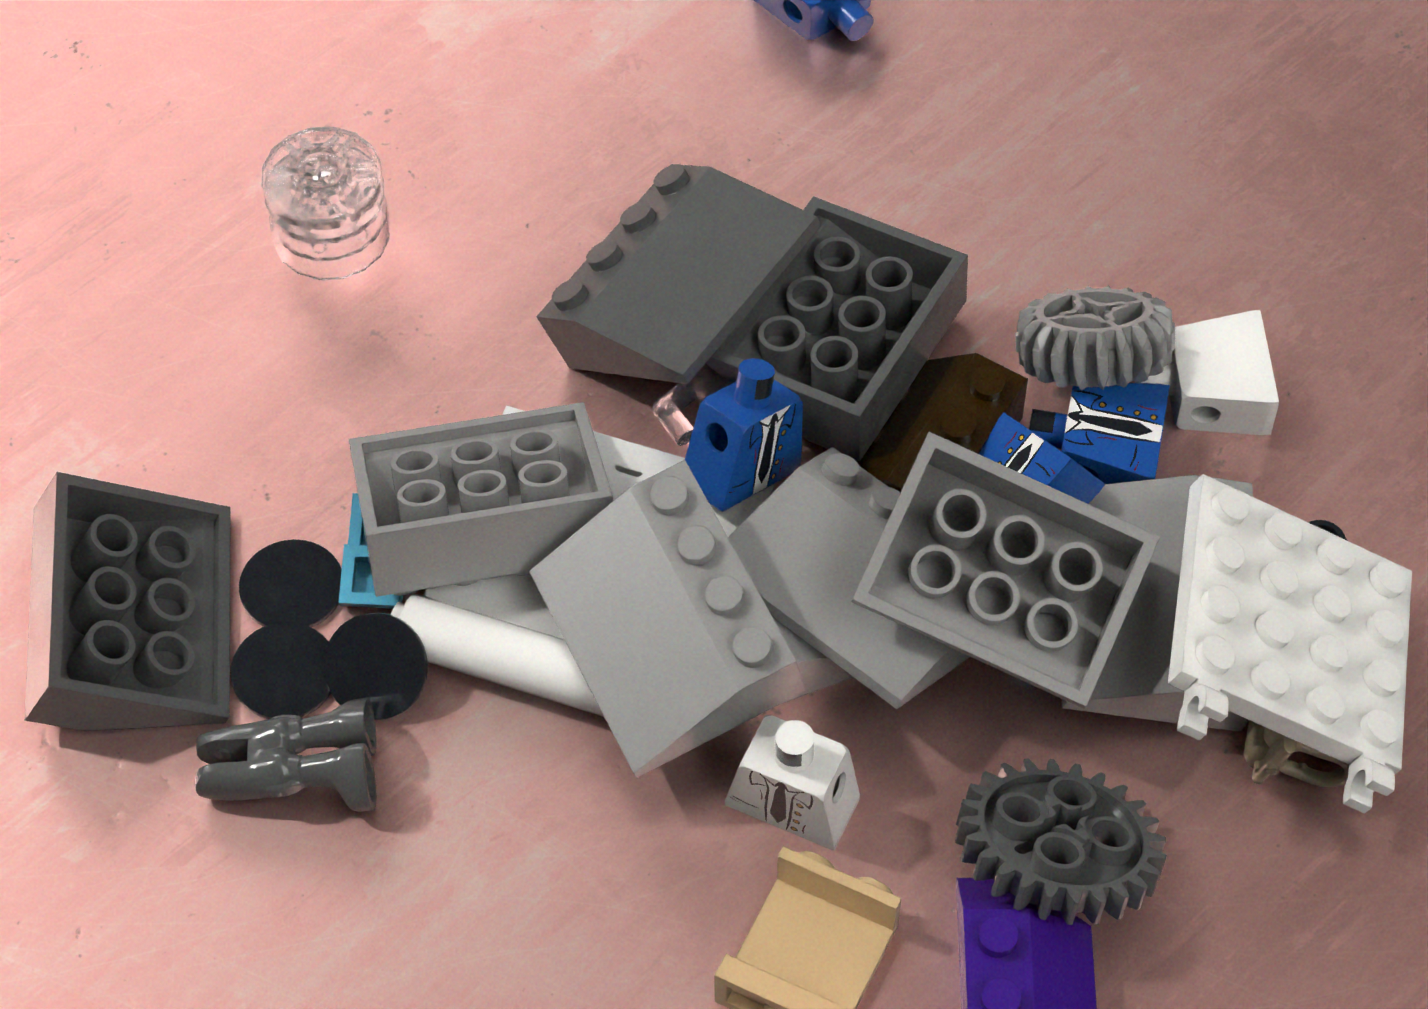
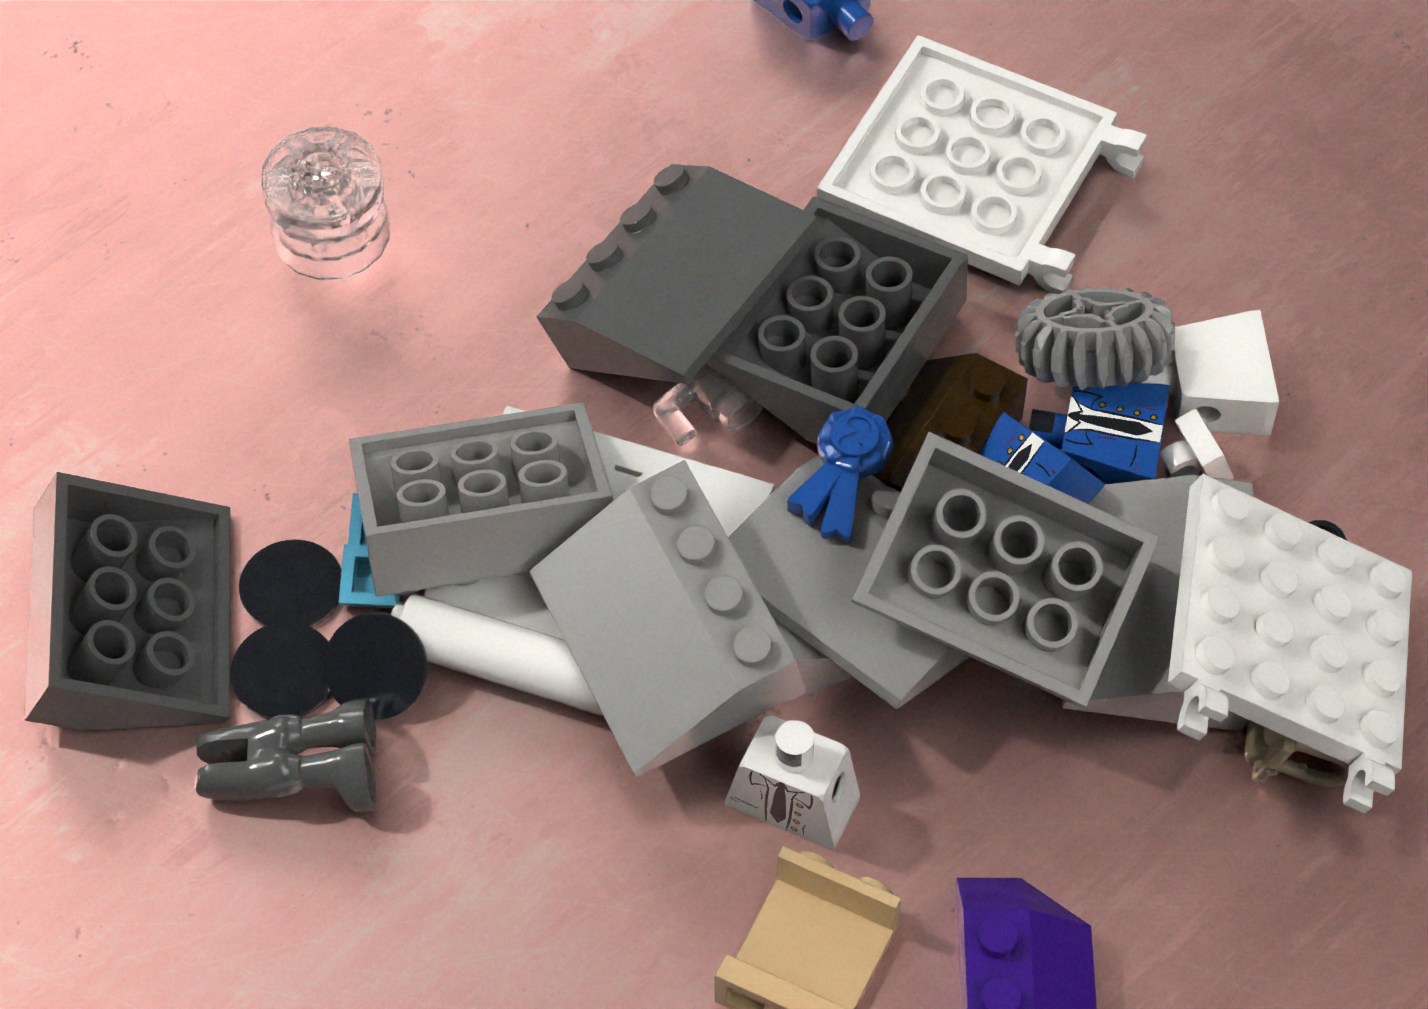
blue torso [685,358,803,512] -> none
dark grey gear [955,759,1167,925] -> none
none -> blue piece [787,406,893,543]
none -> white plate [817,35,1147,294]
none -> white tile [1159,408,1234,480]

